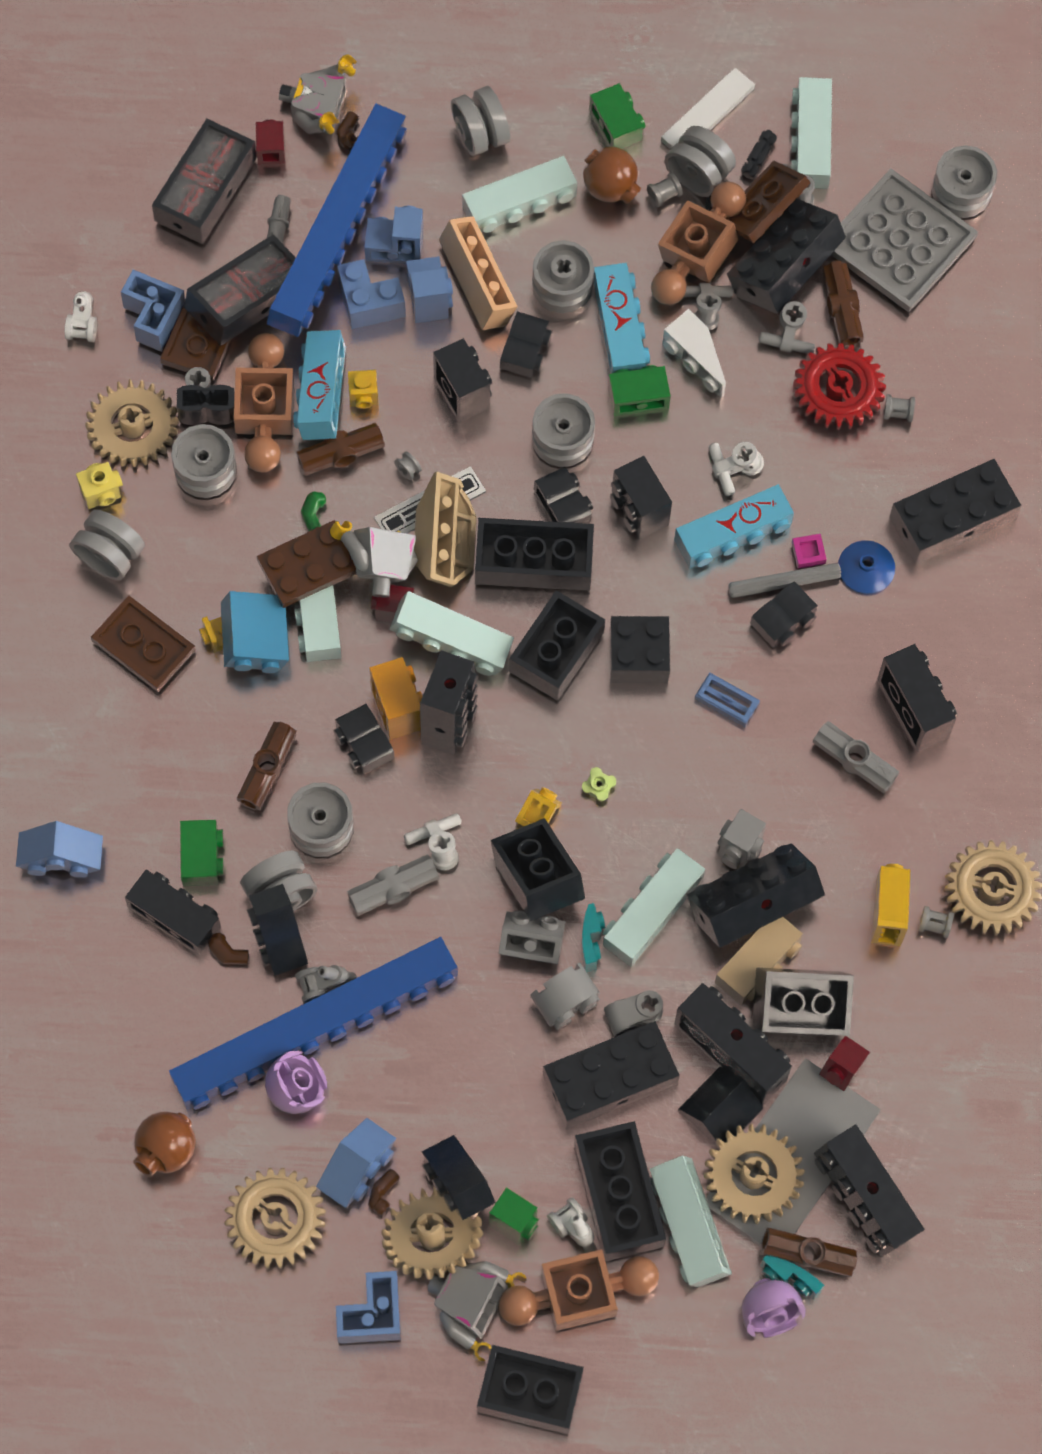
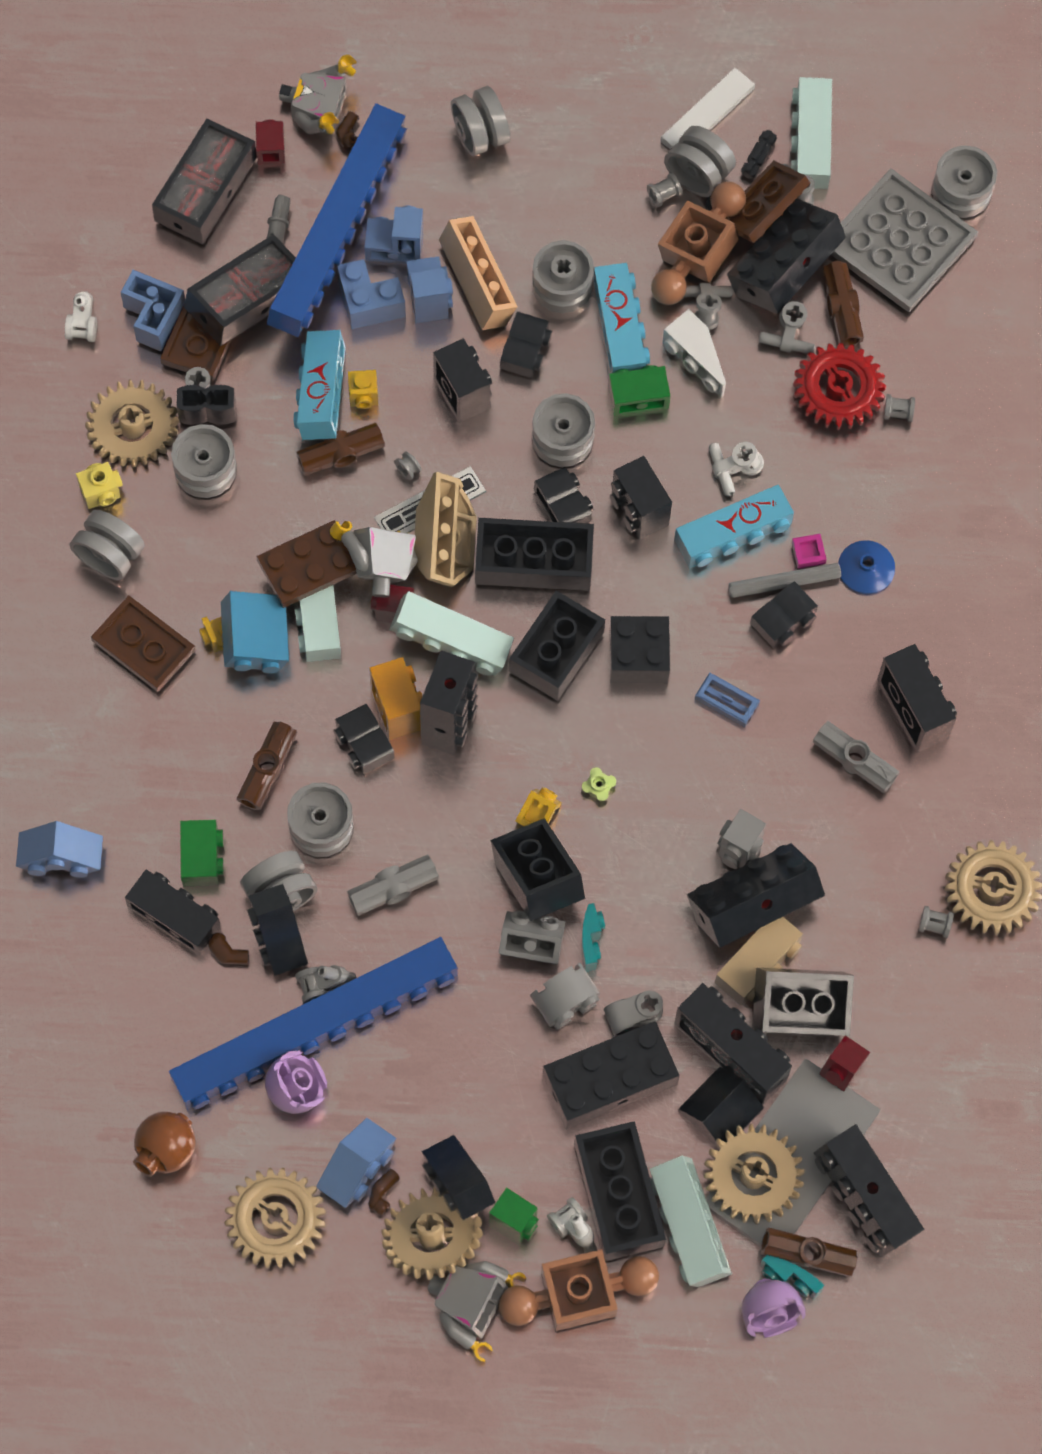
nougat brick [234,333,294,473] -> none
green arm [301,491,326,532] -> none
medium blue brick [336,1271,401,1344] -> none
white piece [404,813,462,870] -> none
light aqua brick [462,156,578,233] -> none
black brick [477,1345,584,1435] -> none
dark orange brick [583,146,641,205] -> none
green brick [589,83,646,149] -> none
light aqua brick [602,848,706,967] -> none
yellow slope [871,864,910,946] -> none
black brick [889,459,1022,565] -> none

